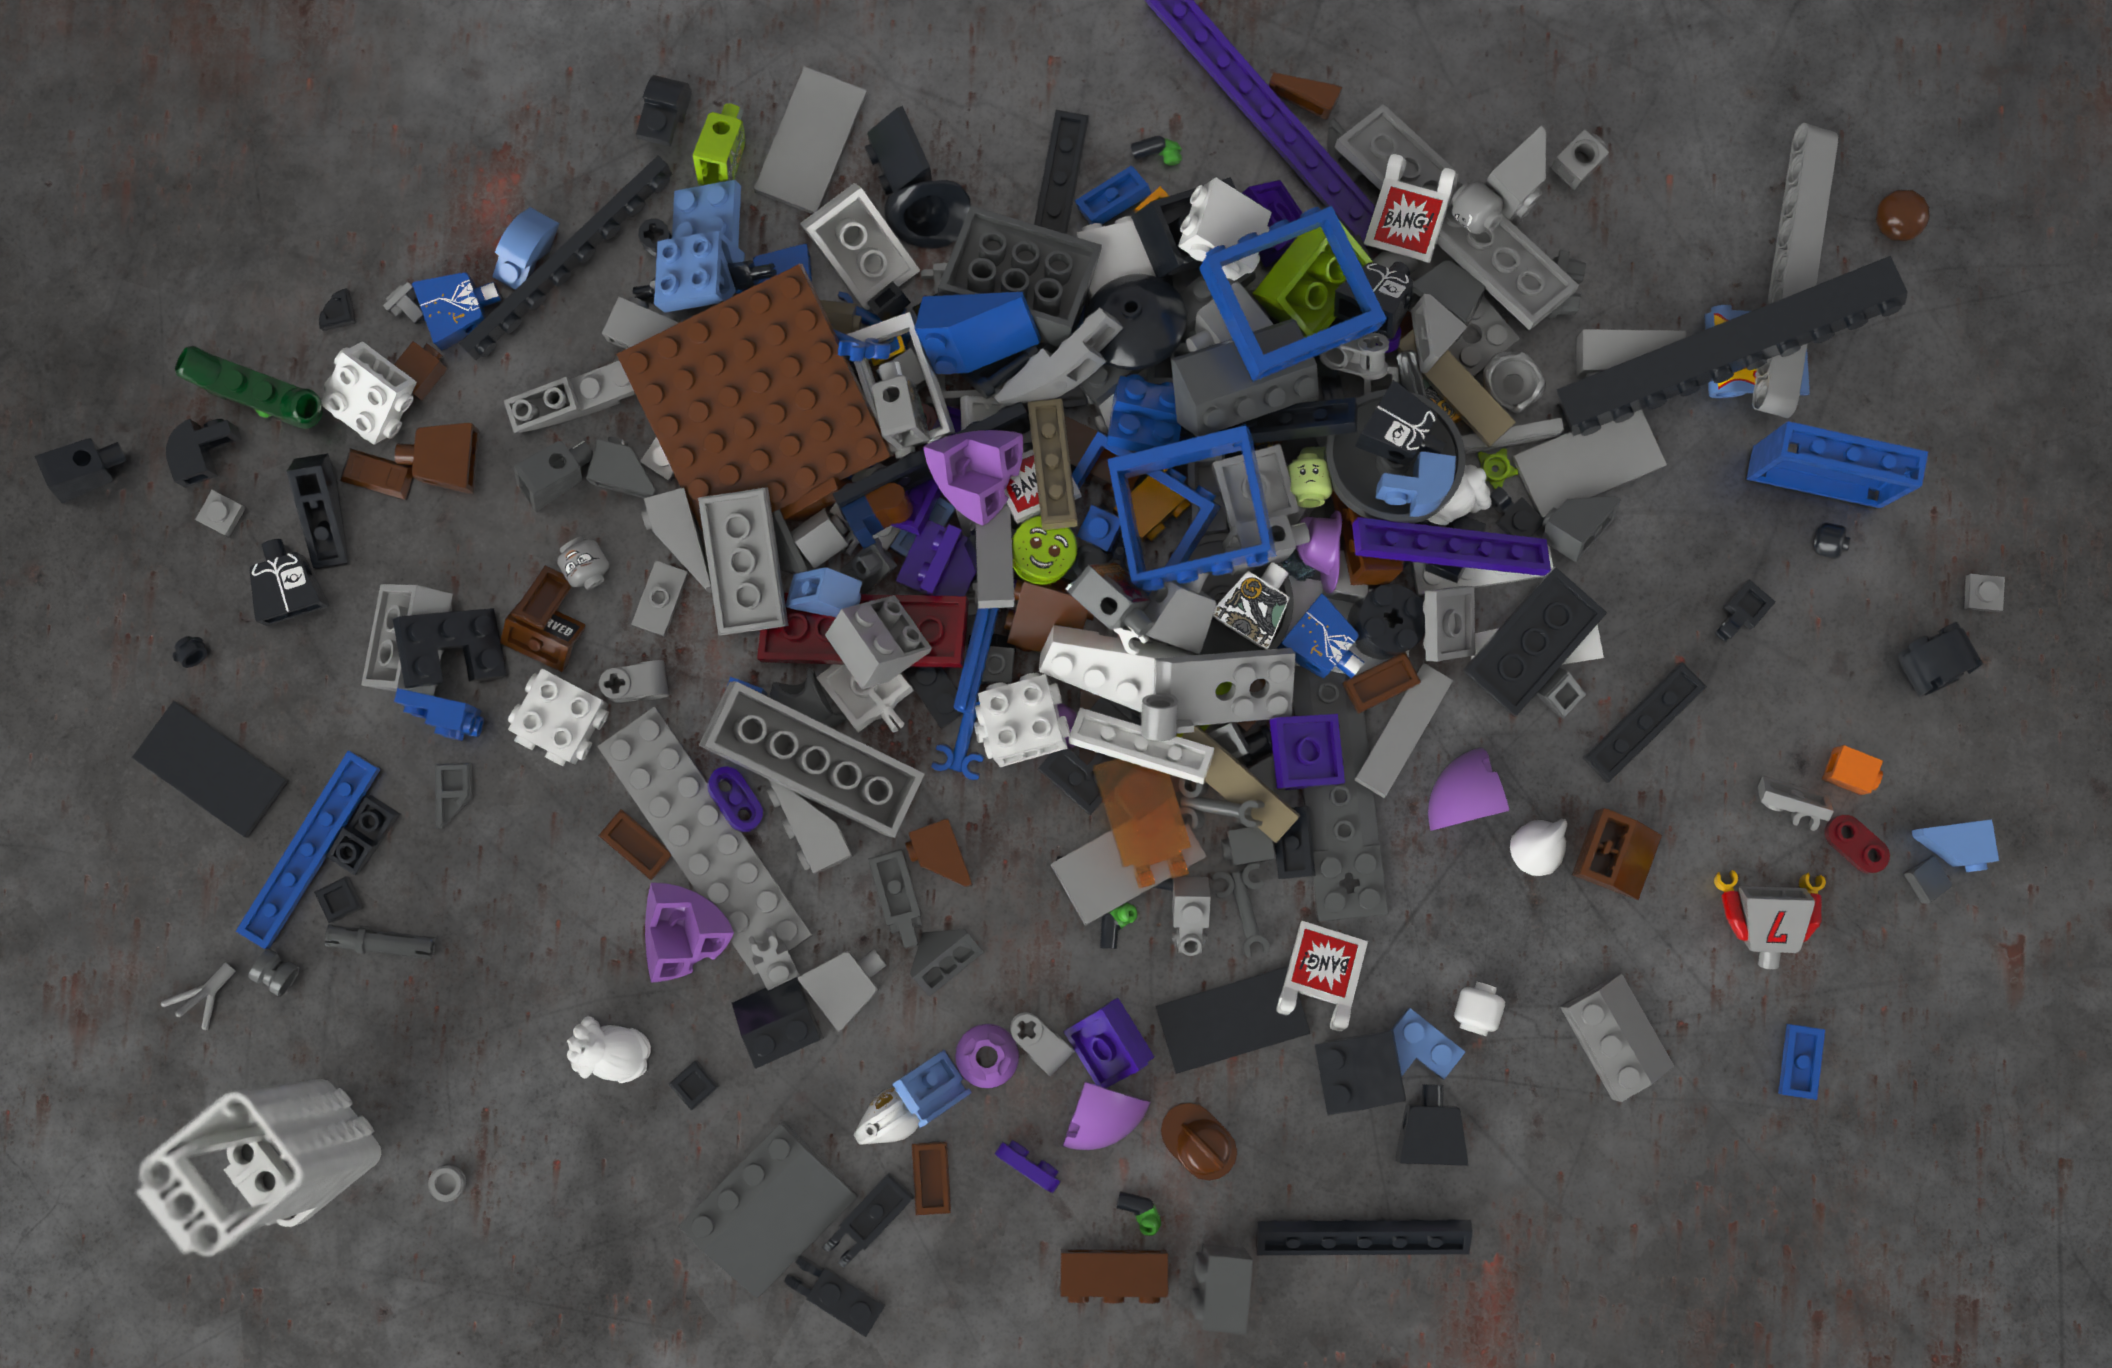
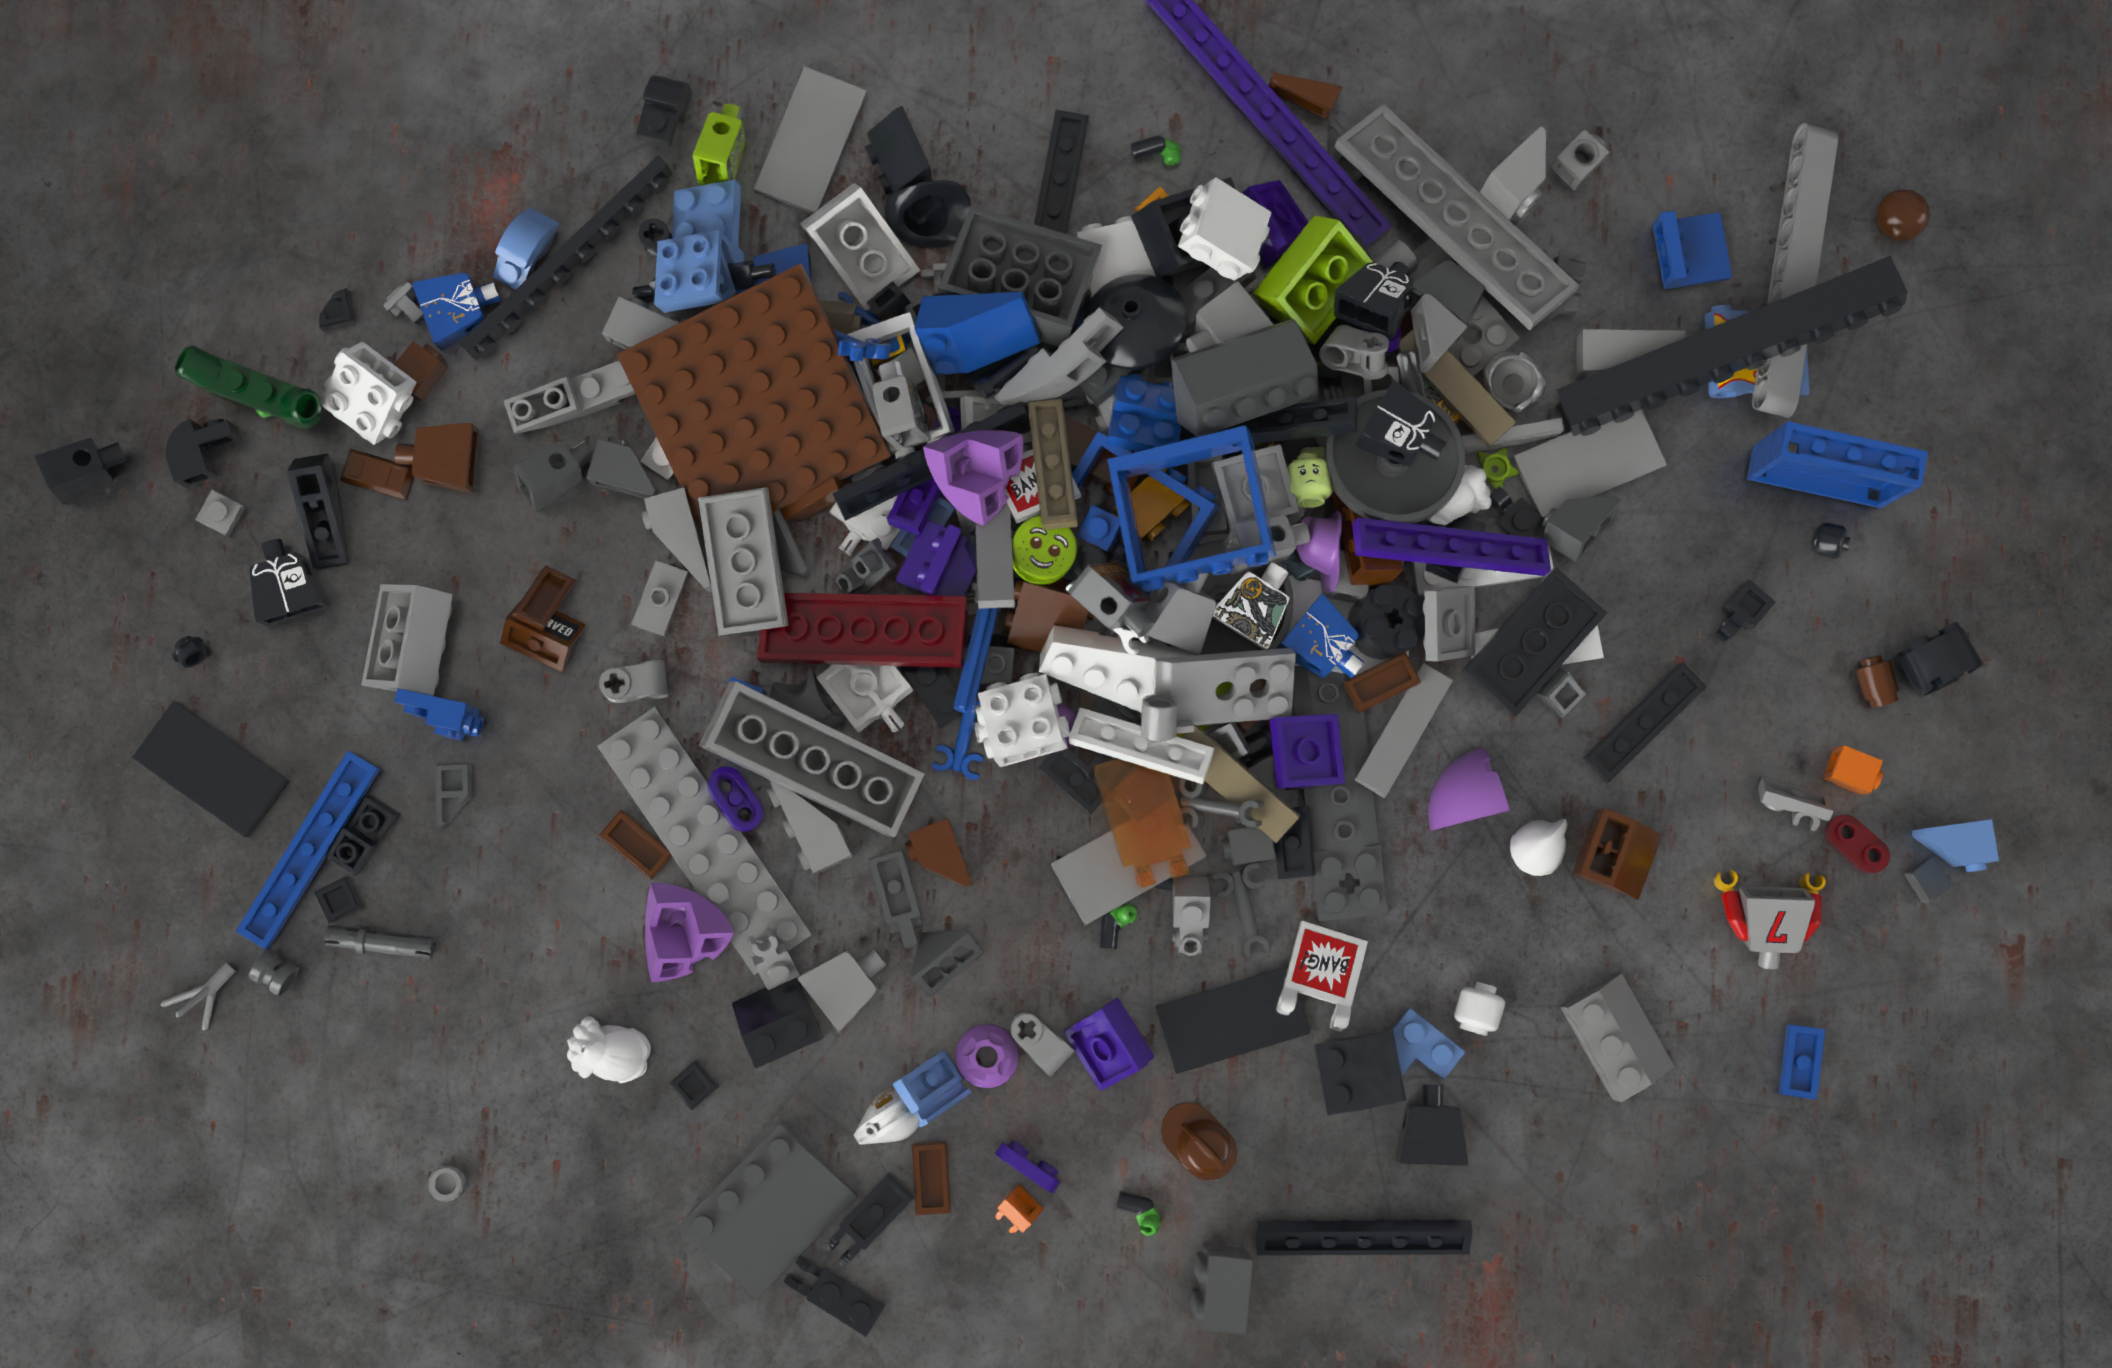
white piece [137,1079,381,1255] -> none
black plate [393,608,506,688] -> none
white brick [508,668,609,766] -> none
light grey head [557,536,609,590] -> none
medium blue slope [785,567,862,617] -> none
light grey brick [791,508,848,569] -> none
light grey slope [825,595,932,689] -> none
leg [841,483,913,549] -> none
reddish brown brick [1060,1249,1168,1304] -> none
medium lavender brick [1062,1081,1150,1150] -> none
blue plate [1075,165,1151,224] -> none
blue window [1199,206,1387,382] -> none
flag [1364,154,1459,263] -> none
medium blue brick [1376,451,1456,517] -> none
light grey head [1451,182,1503,234] -> none
light grey plate [1964,574,2005,613] -> none
none -> orange tile [995,1184,1044,1233]
none -> blue bracket [1652,211,1732,289]
none -> reddish brown brick [1855,655,1900,708]

